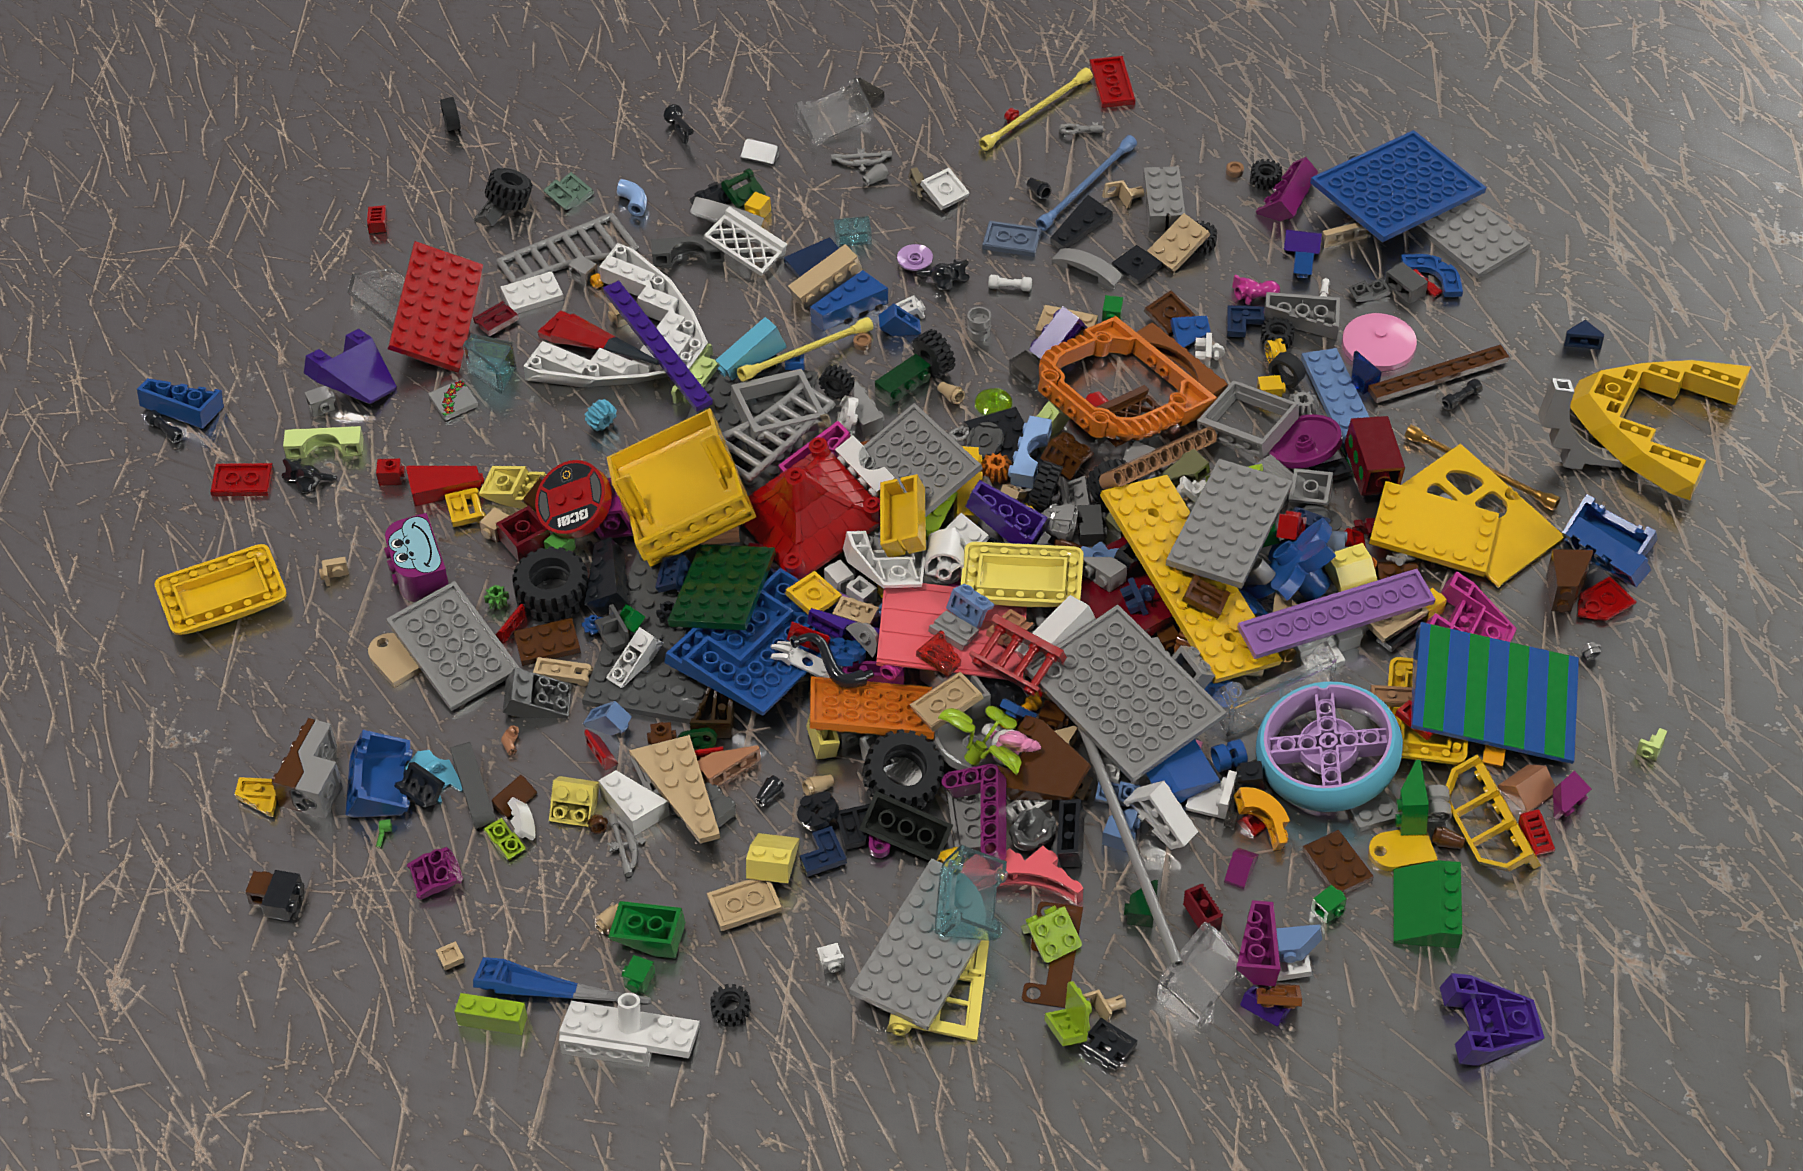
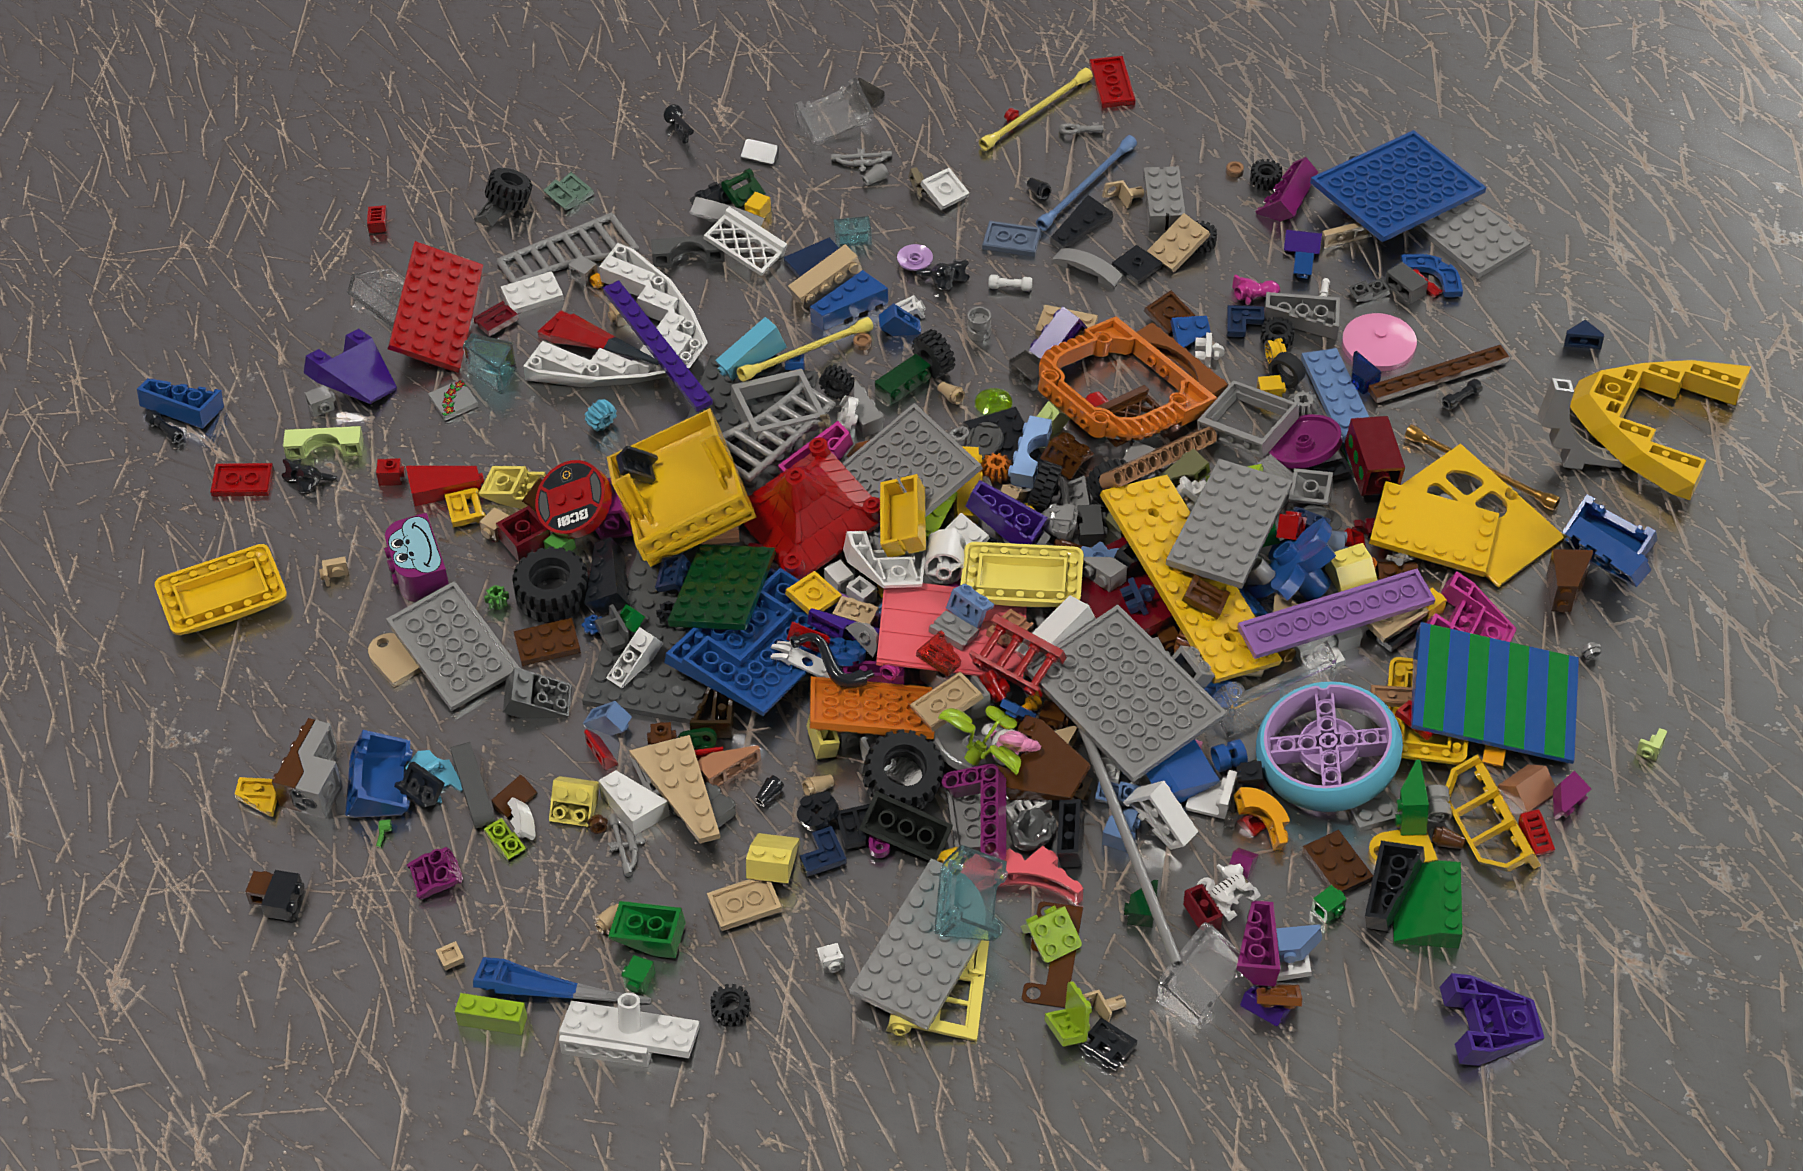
black tyre [440,97,461,131] -> none
red slope [495,604,526,644] -> none
nougat arm [501,725,519,755] -> none
tan plate [533,657,593,687] -> none
light blue cylinder [617,179,647,217] -> none
yellowish green bracket [671,343,719,404] -> none
white arch [835,435,895,499] -> none
green brick [1102,295,1123,322] -> none
red tile [1578,576,1636,621] -> none
none -> black bracket [616,446,658,484]
none -> red plate [978,669,1010,703]
none -> white animal [1197,864,1261,921]
none -> black wedge [1365,840,1425,931]

